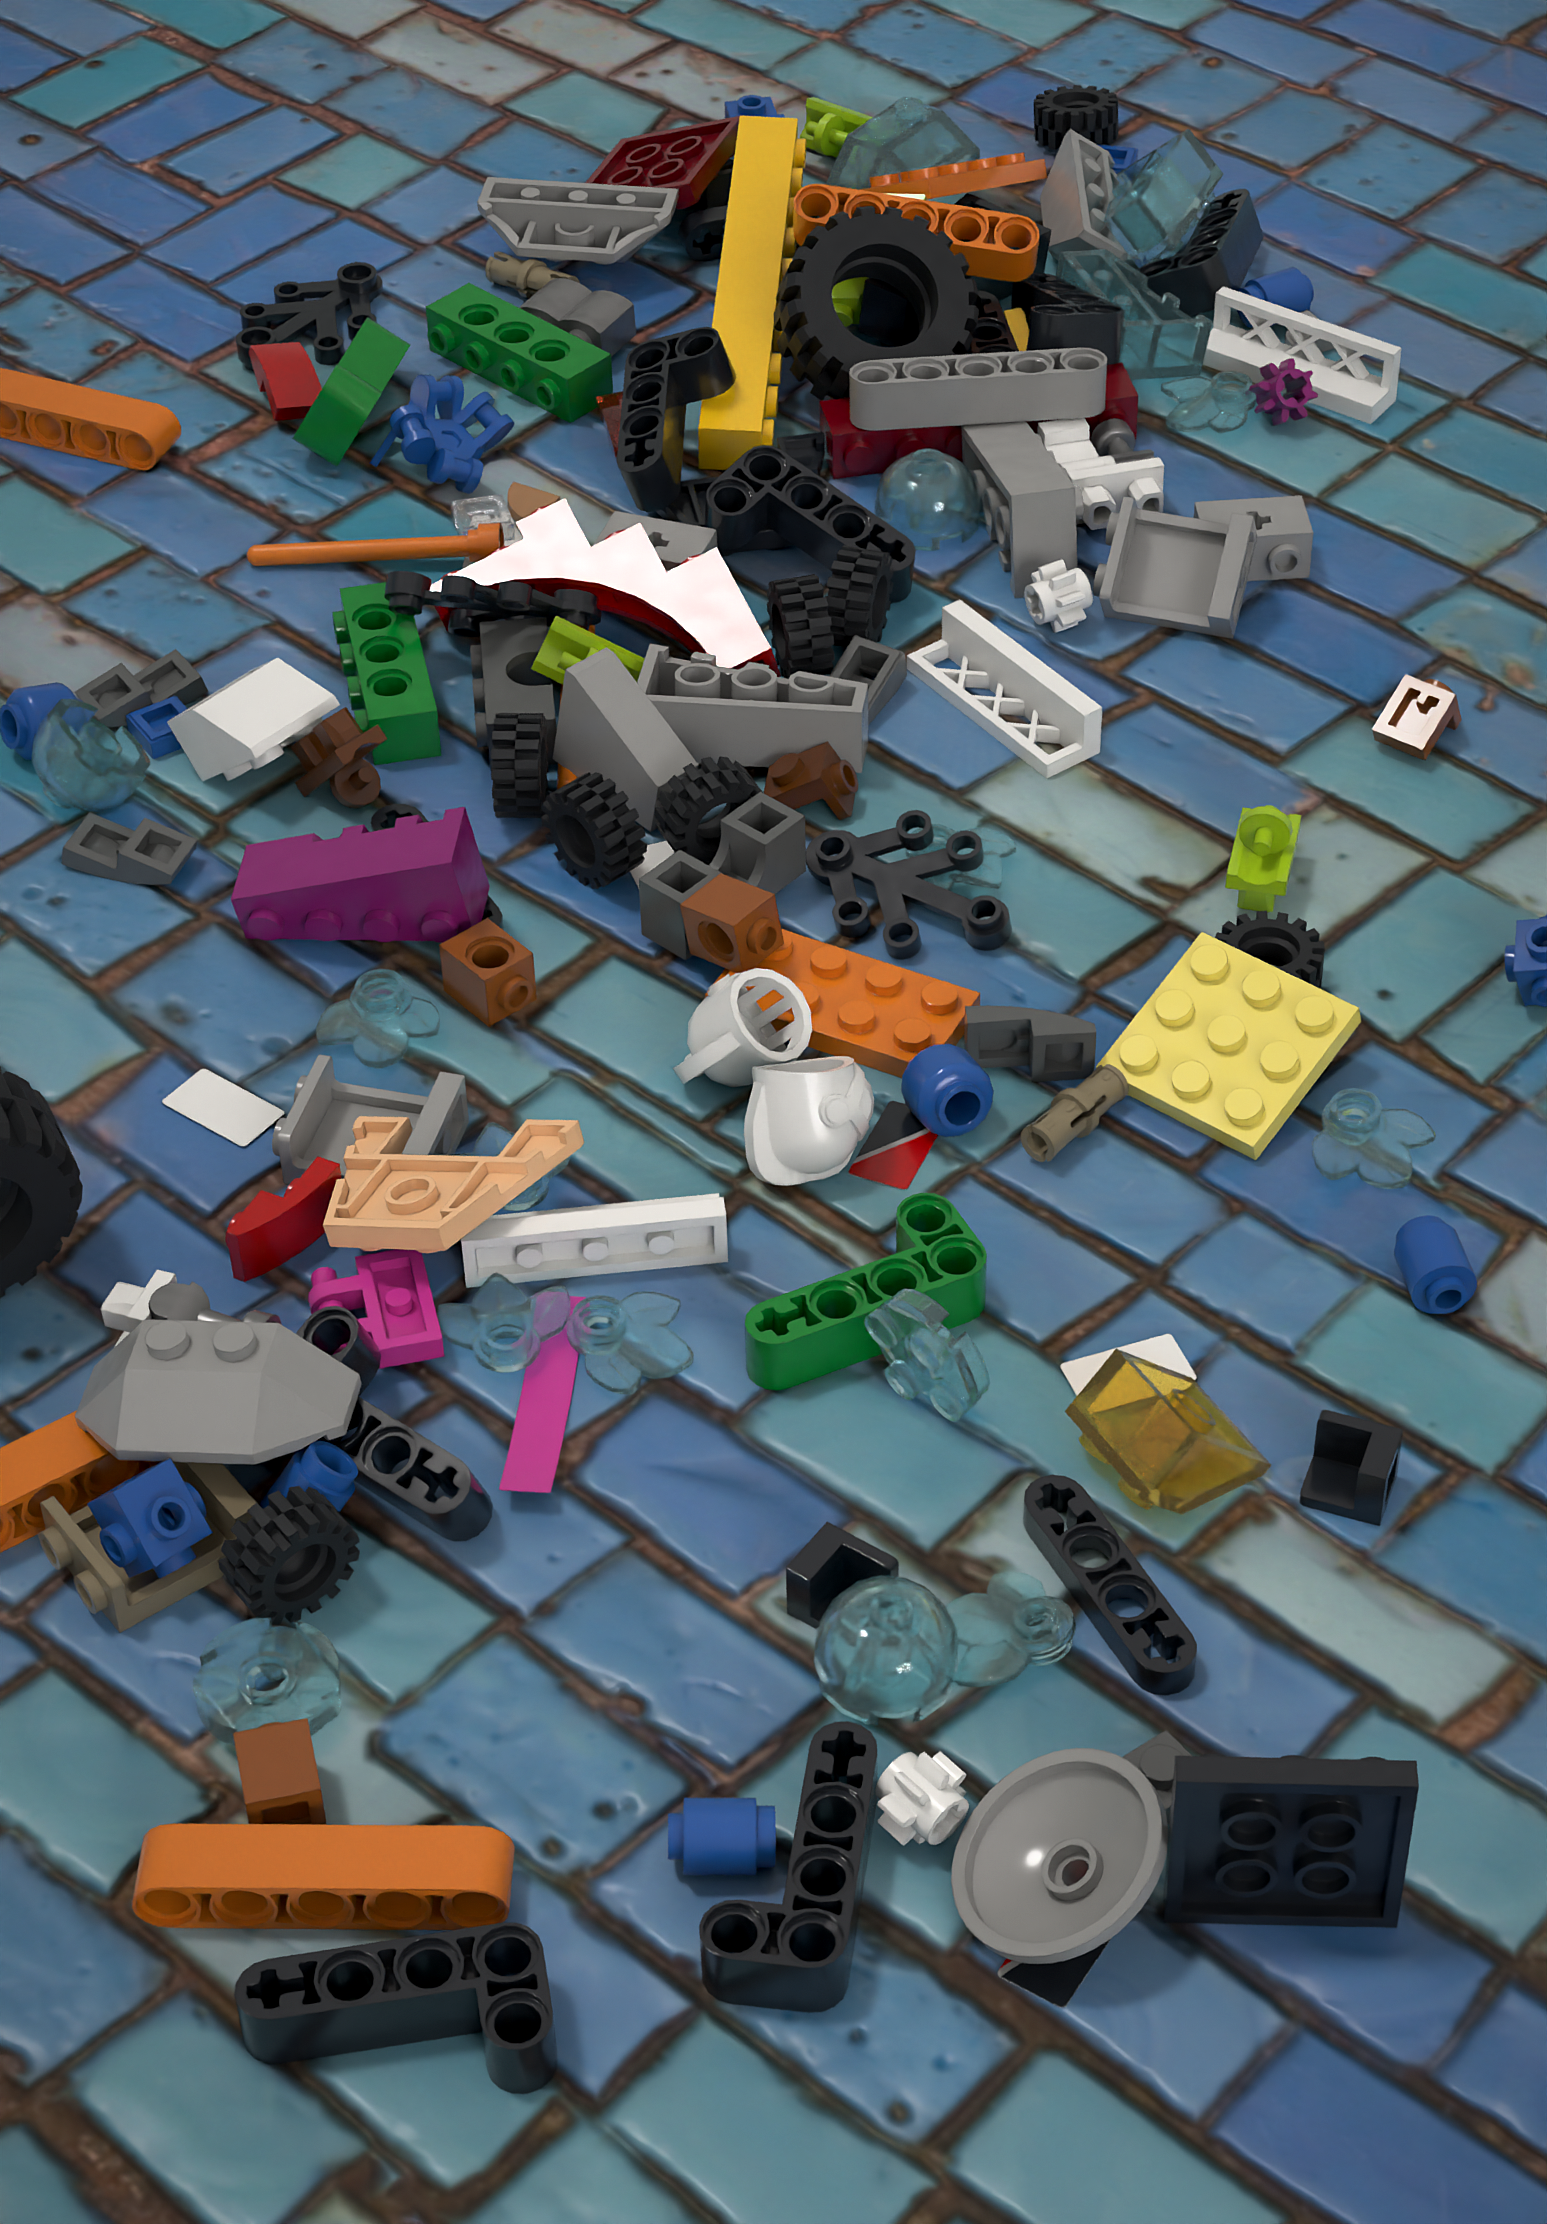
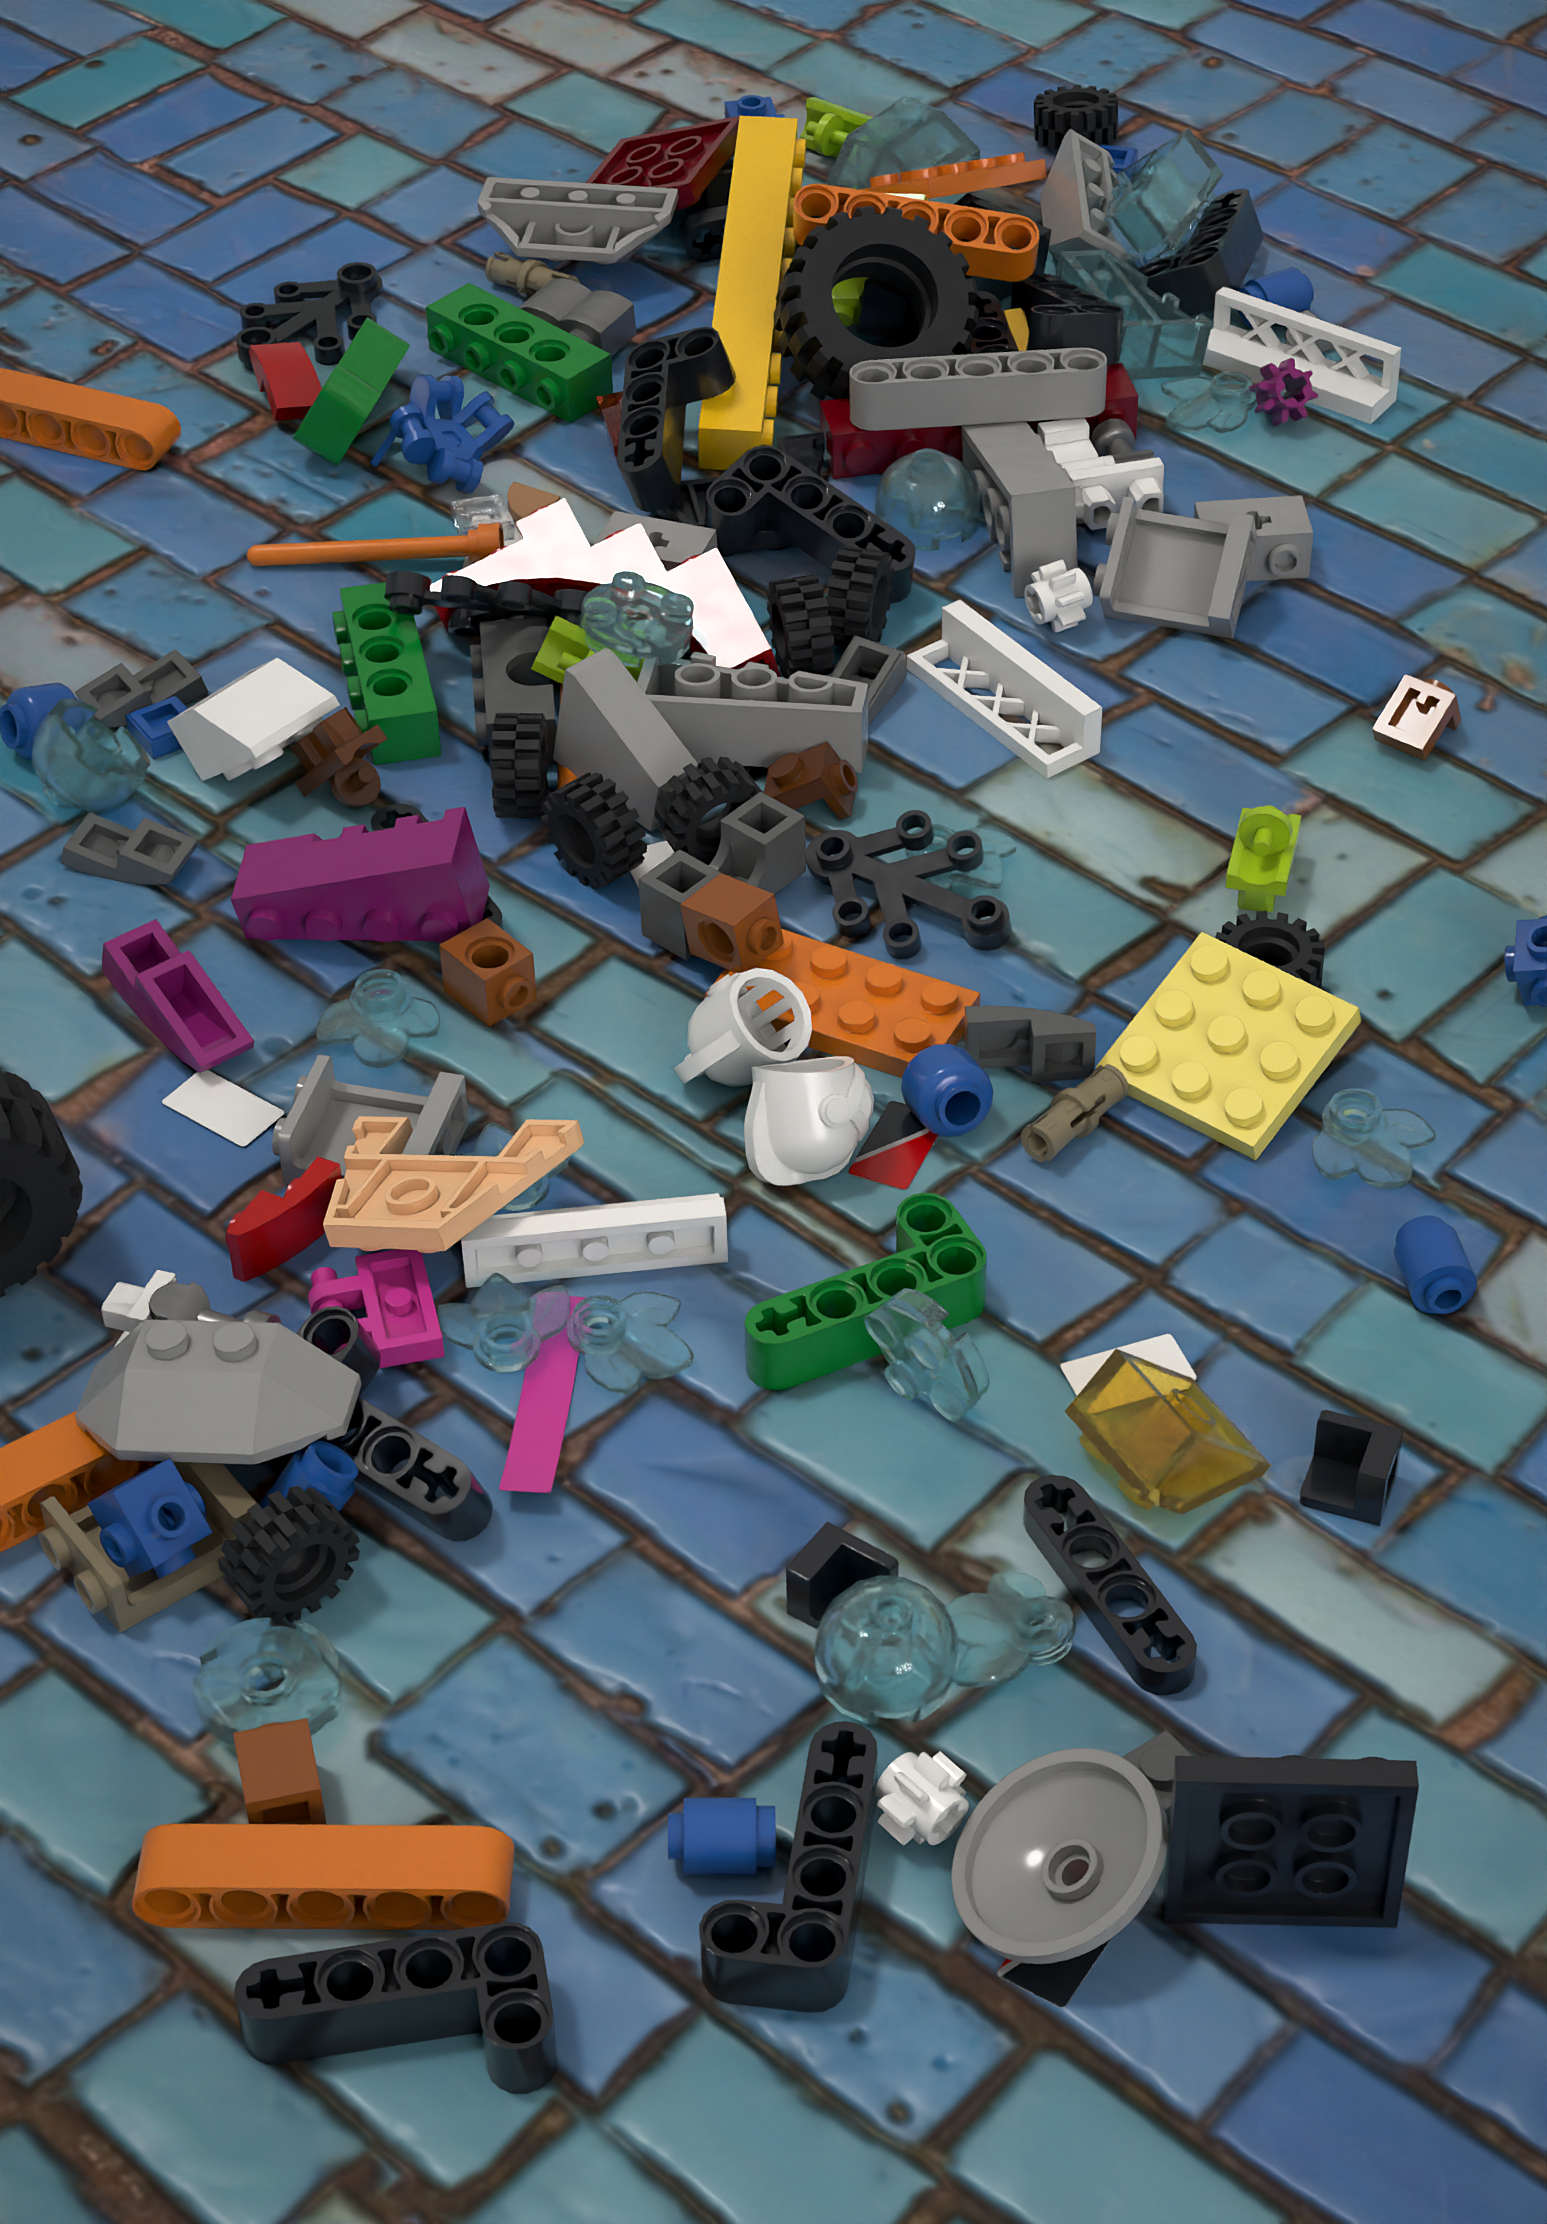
none -> magenta slope [102,919,254,1073]
none -> clear light blue plate [579,571,694,667]

